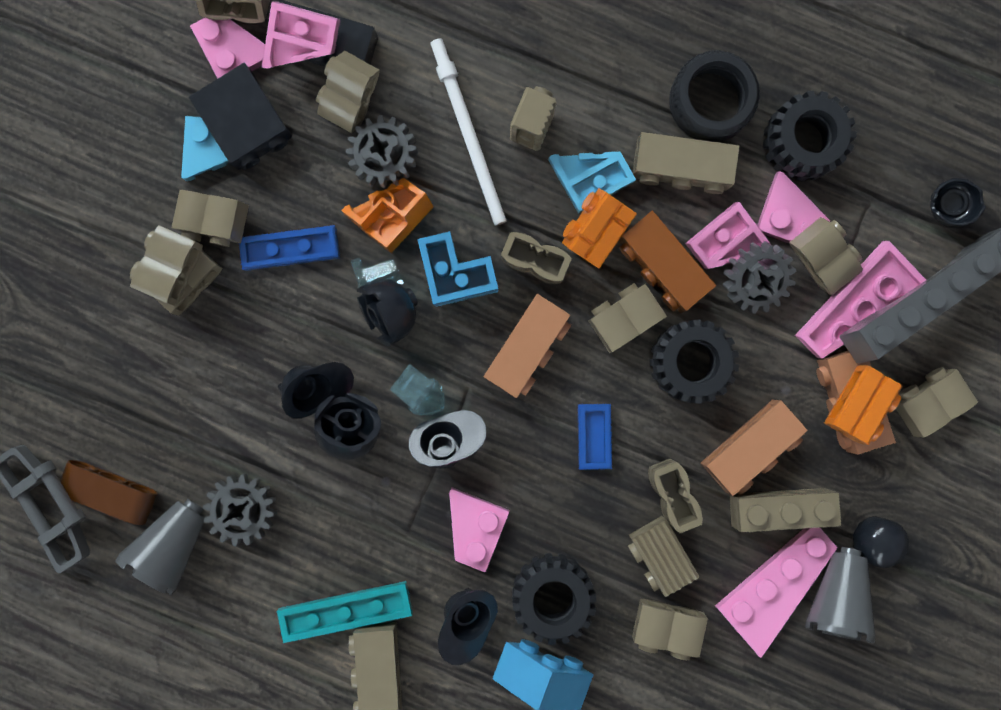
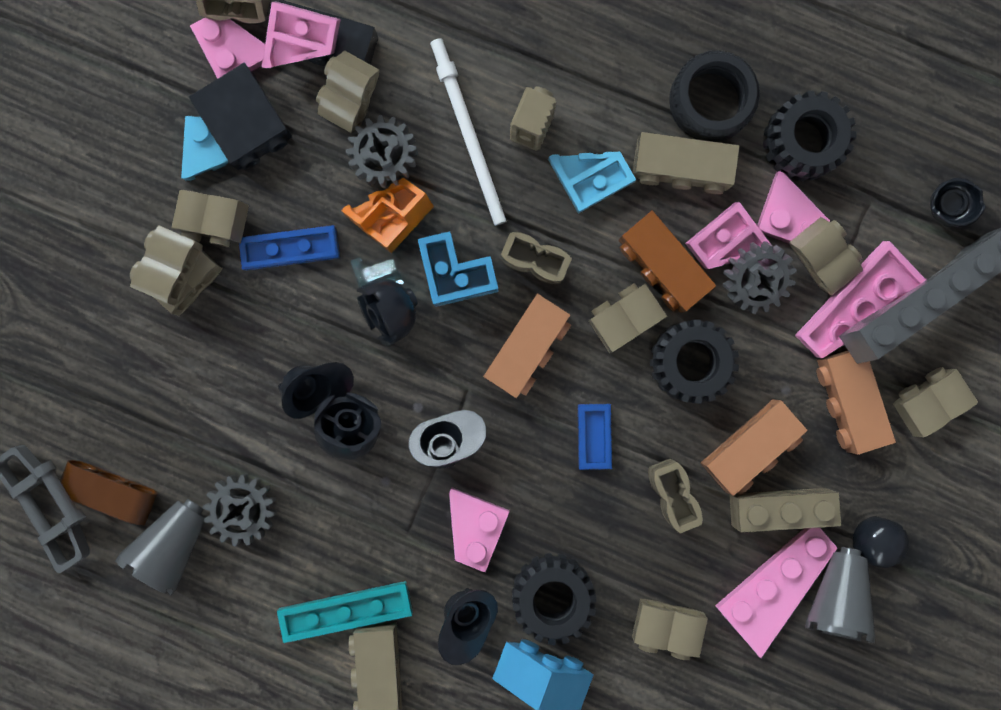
clear light blue tile [390,364,445,415] -> none
orange brick [562,188,637,268] -> none
dark tan brick [628,516,699,597] -> none
orange brick [824,365,903,445] -> none

